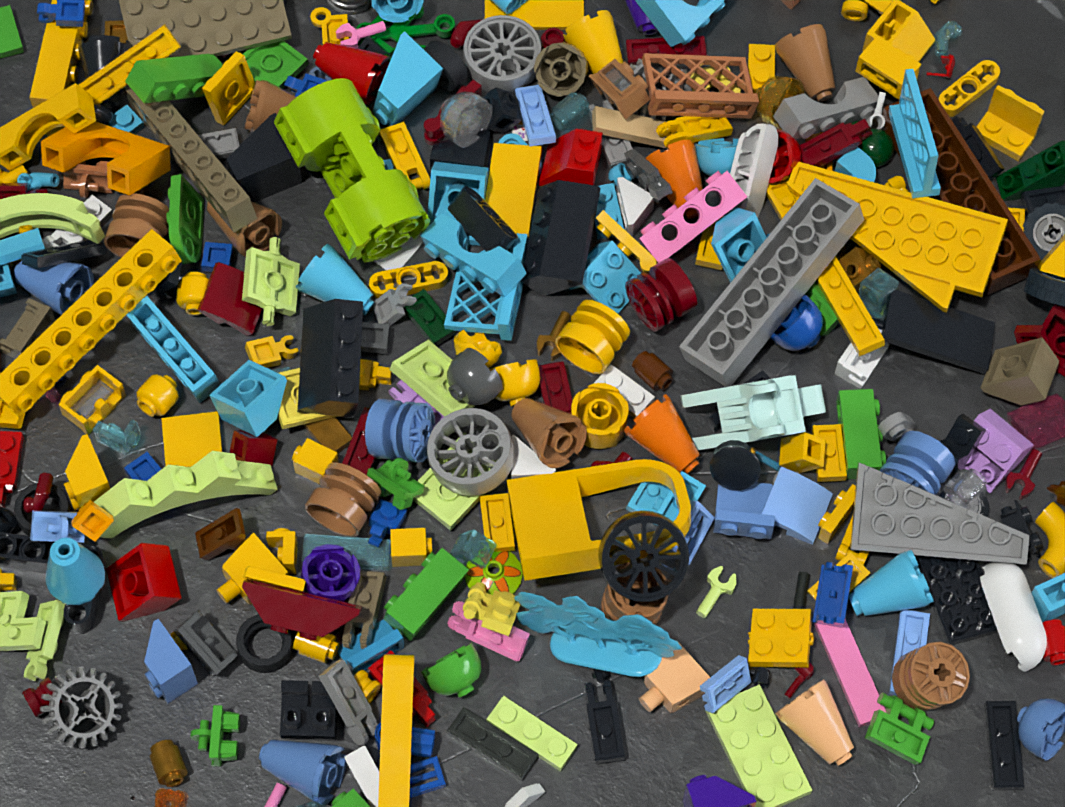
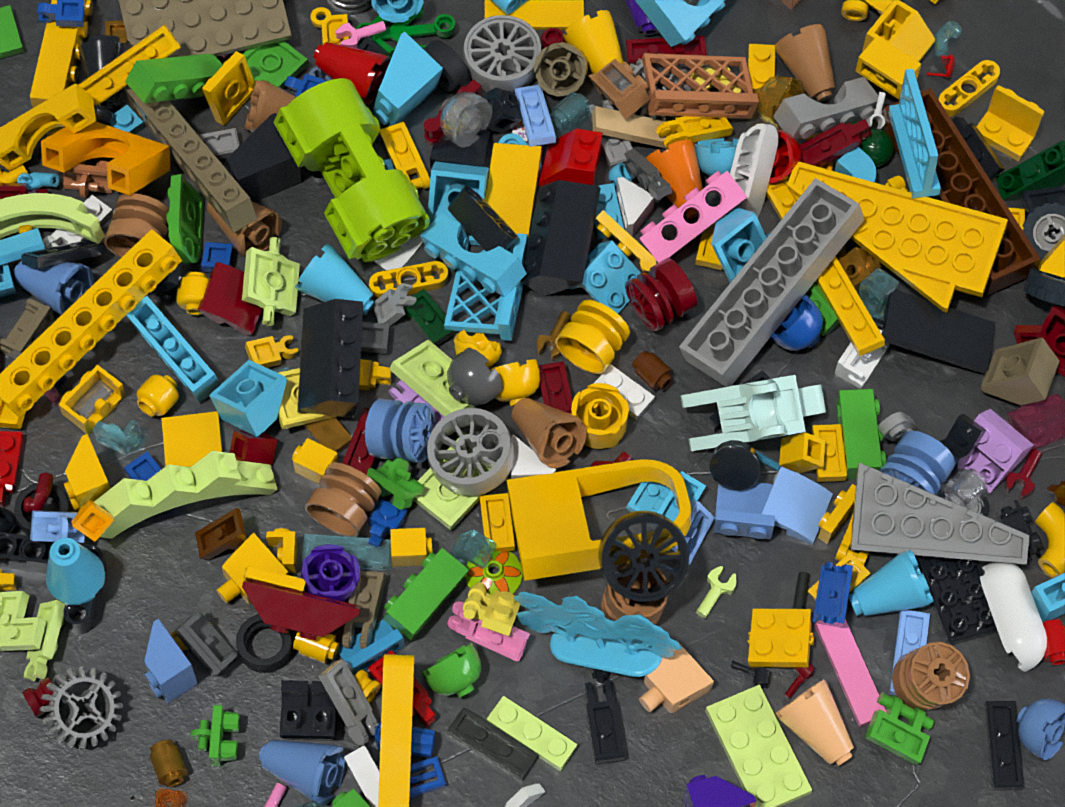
red slope [106,543,181,622] -> none
dark red arm [450,19,482,49] -> none
orange cone [623,394,700,474] -> none
light blue tile [700,655,751,713] -> none

